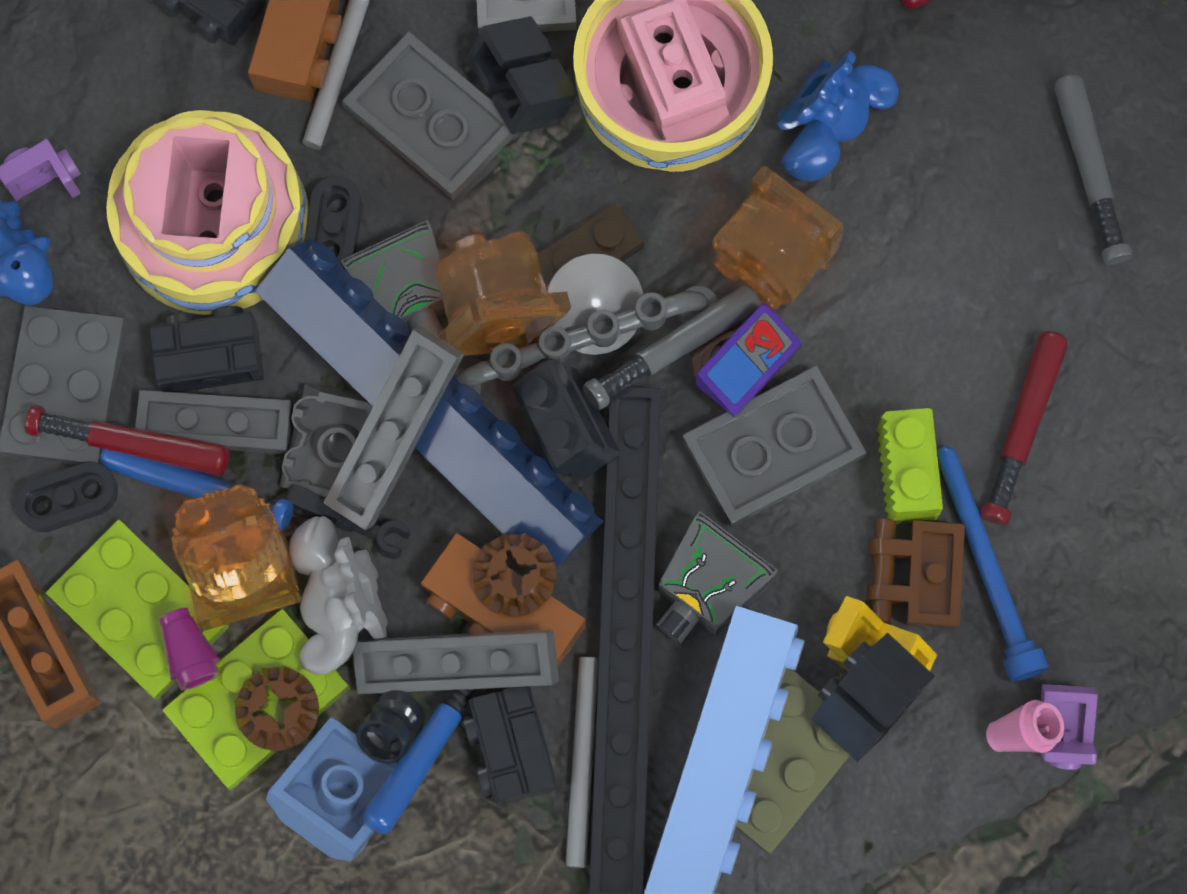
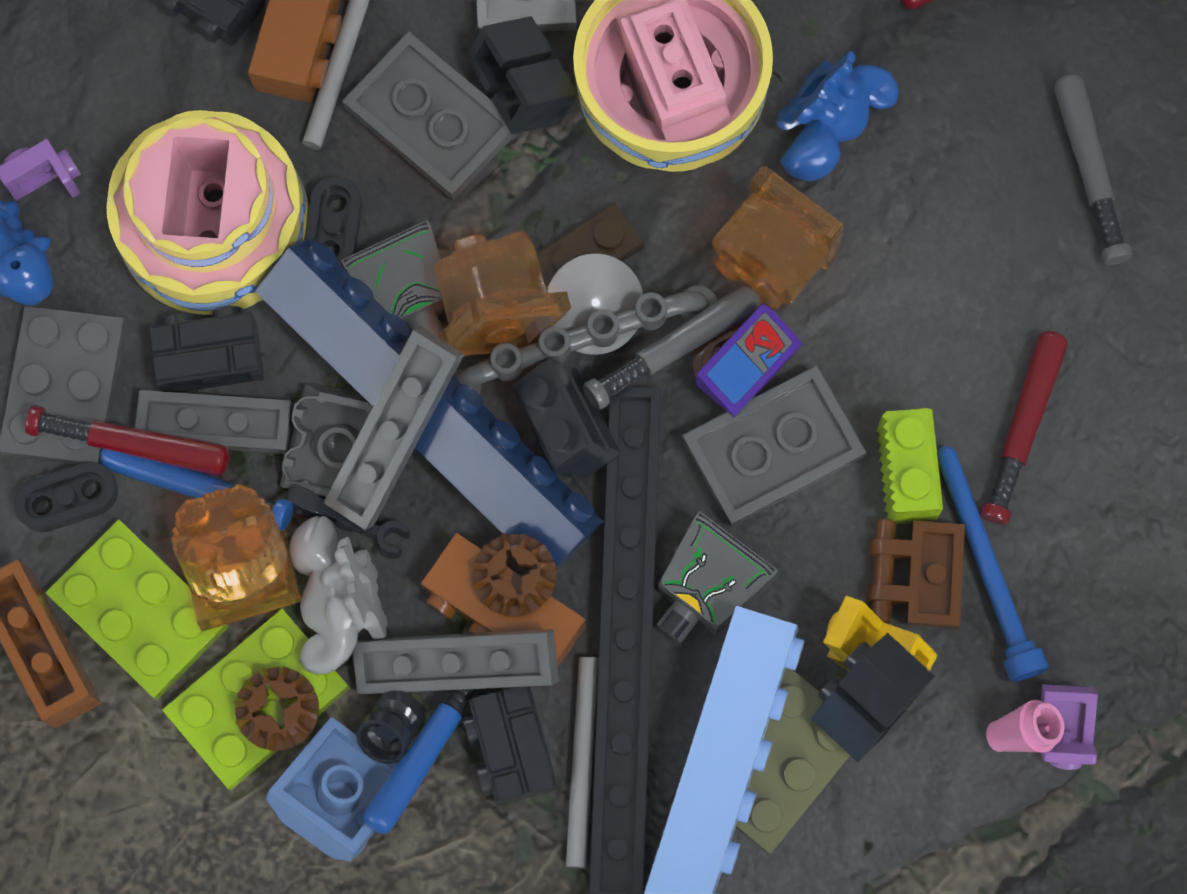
magenta cone [159,608,220,690] -> none

